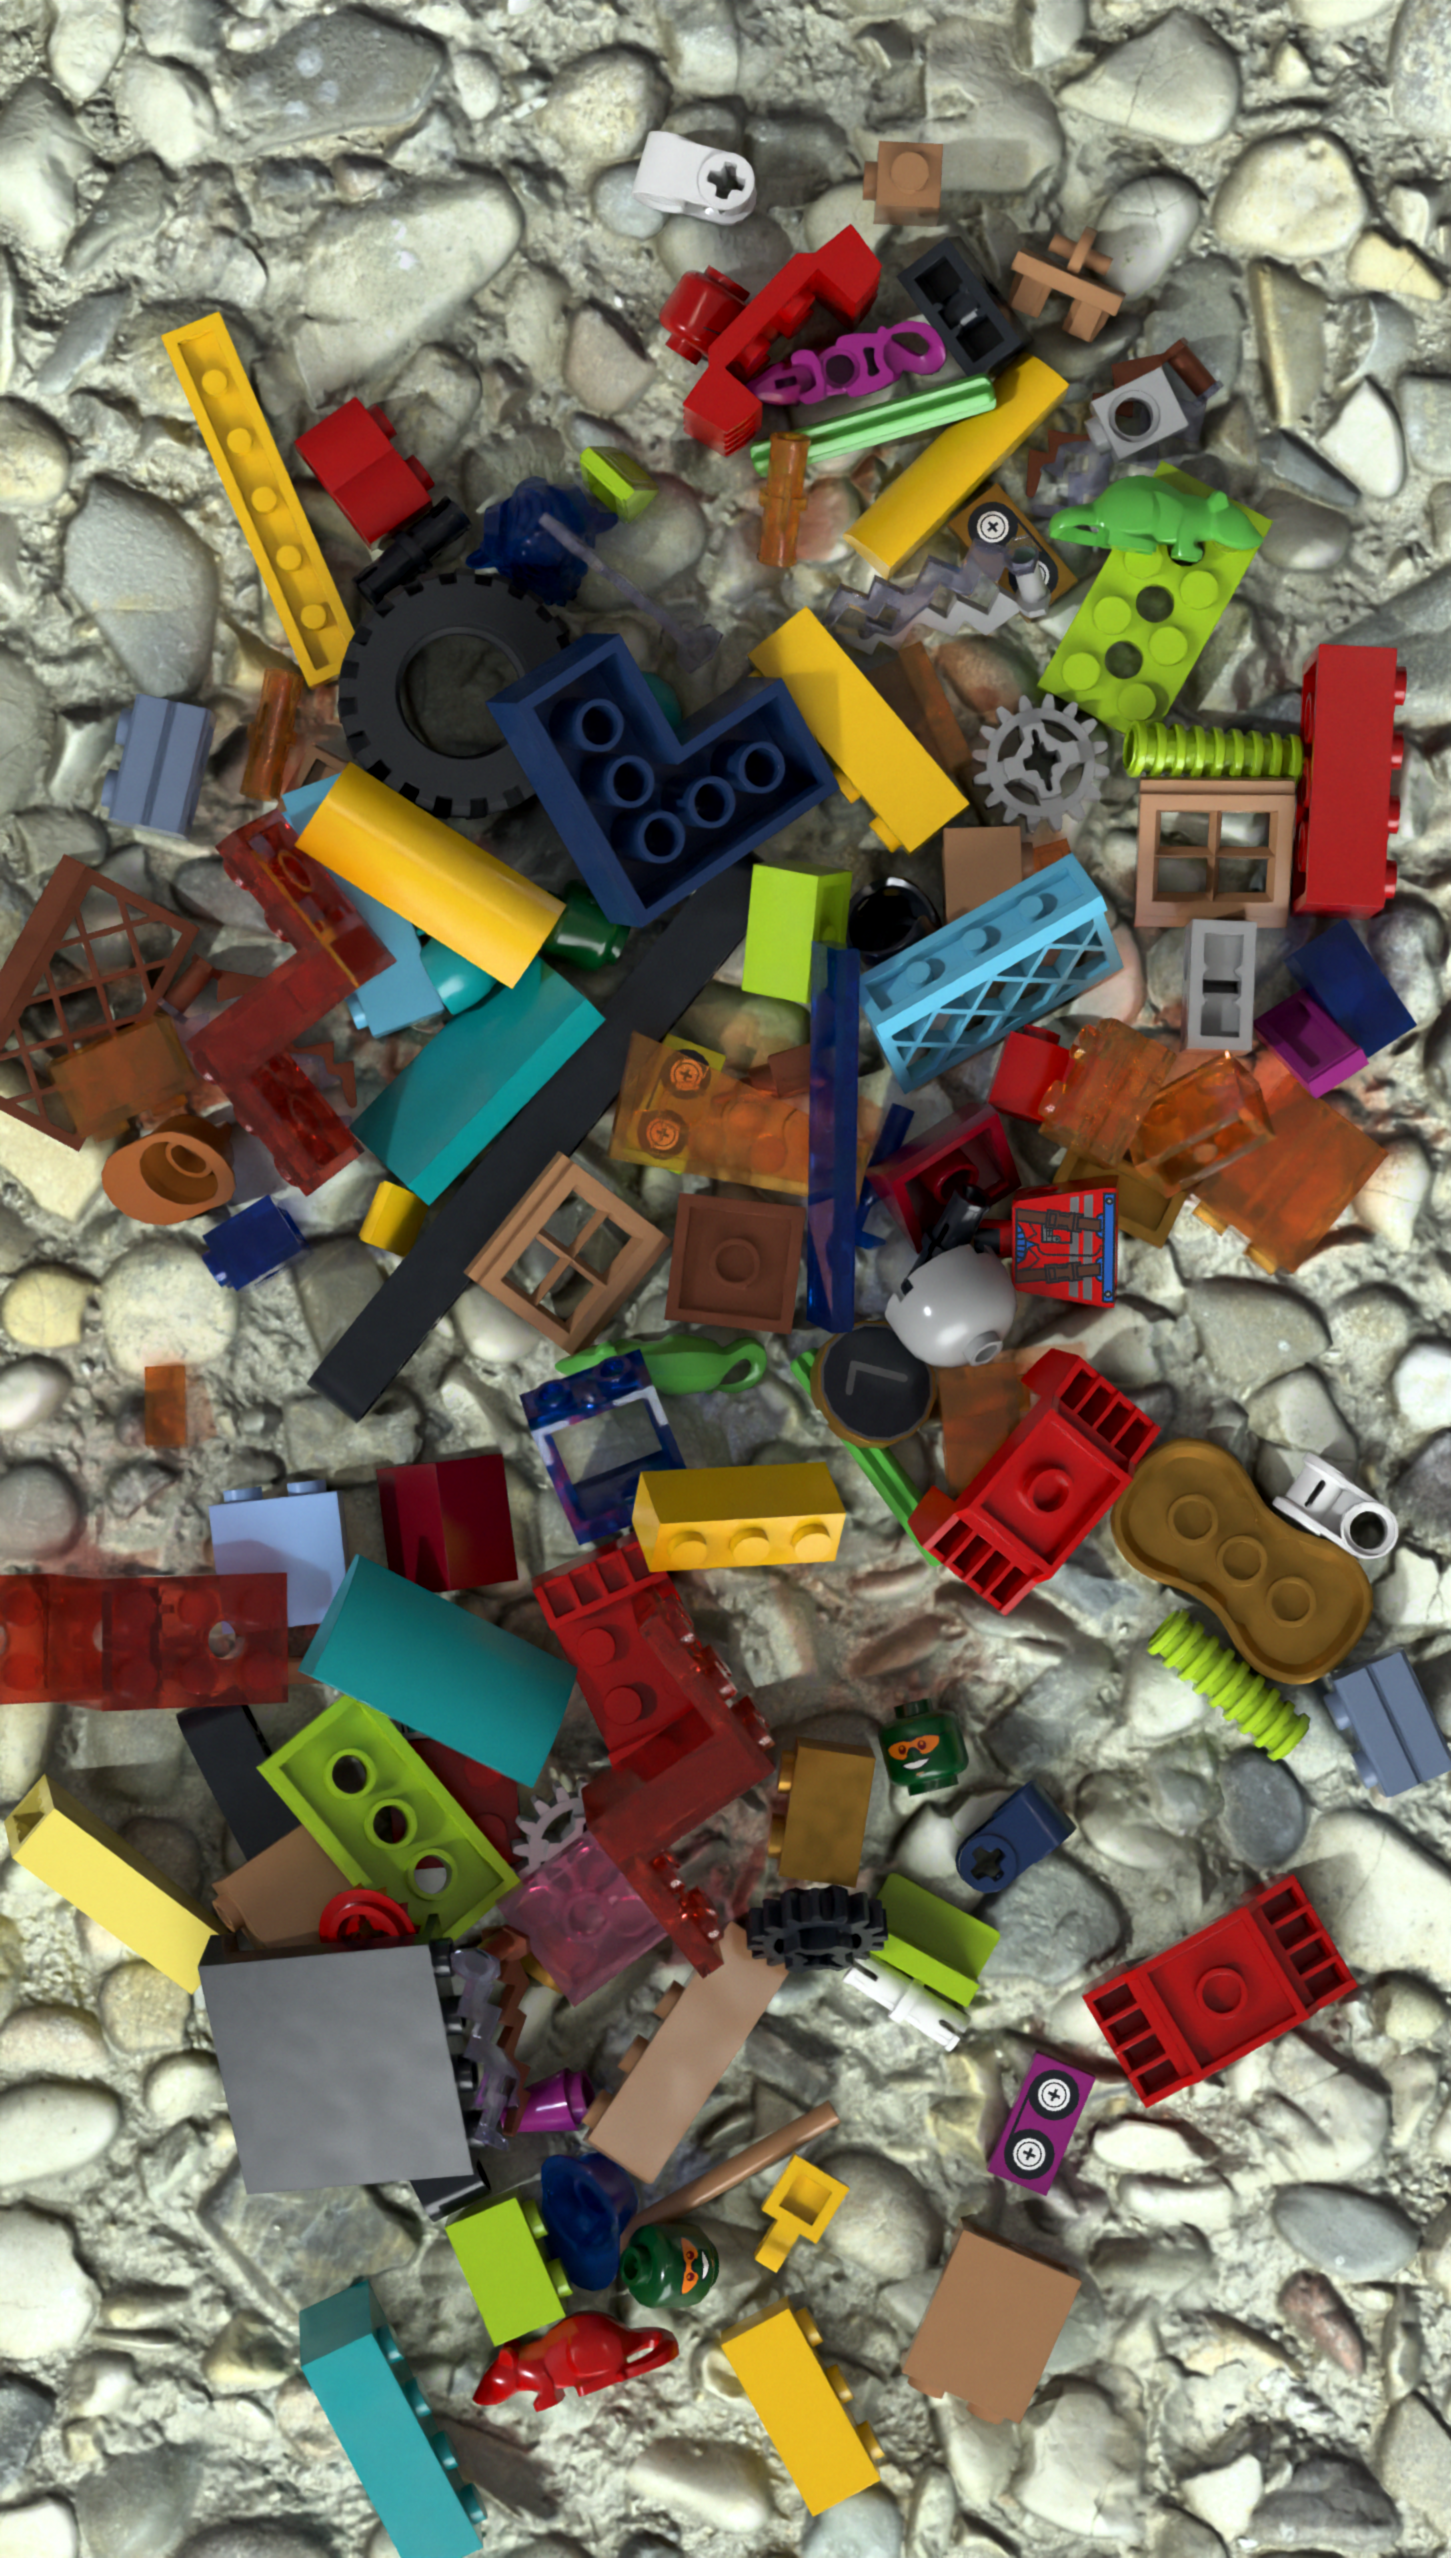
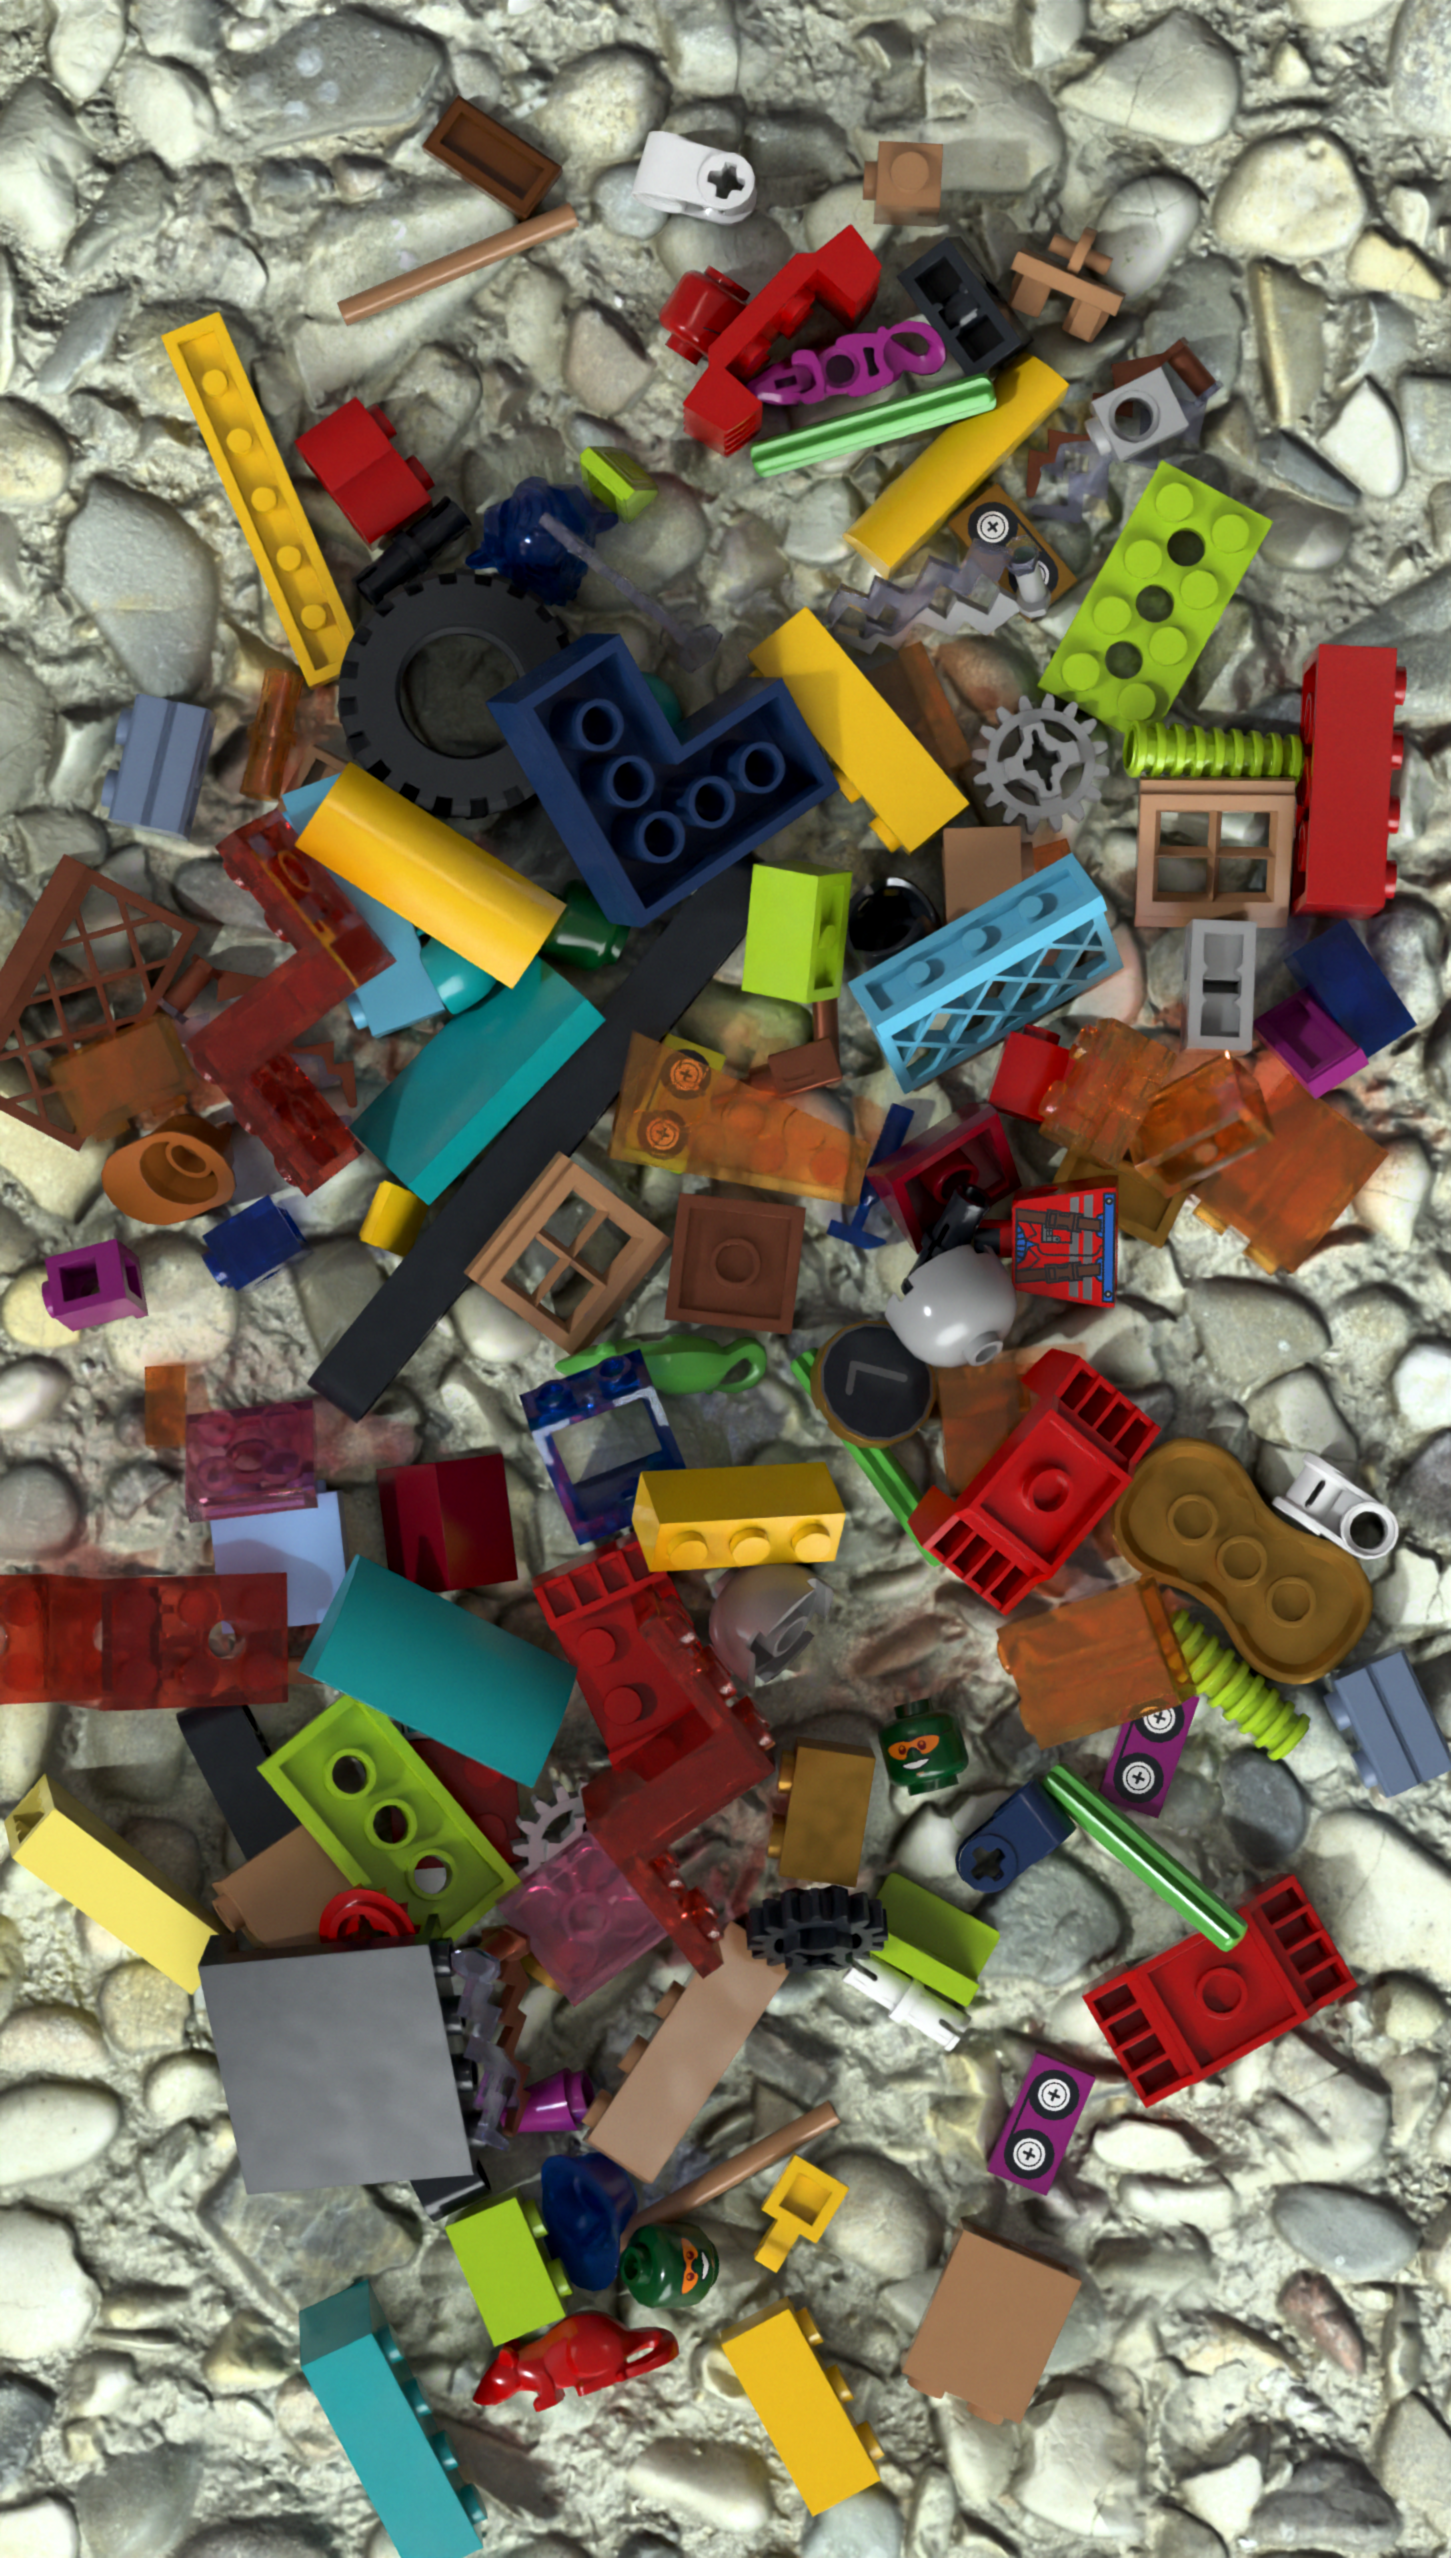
clear orange pin [756,431,811,567] -> none
clear blue tile [806,940,860,1334] -> none
bright green animal [1048,475,1264,562] -> none
none -> magenta brick [42,1238,149,1332]
none -> clear pink plate [185,1400,318,1523]
none -> medium nougat piece [337,202,579,326]
none -> reddish brown tile [422,95,563,222]
none -> light grey cylinder [709,1563,834,1687]
none -> clear orange brick [996,1571,1197,1750]
none -> bright green axle [1042,1763,1248,1952]
none -> tile [1098,1675,1200,1818]

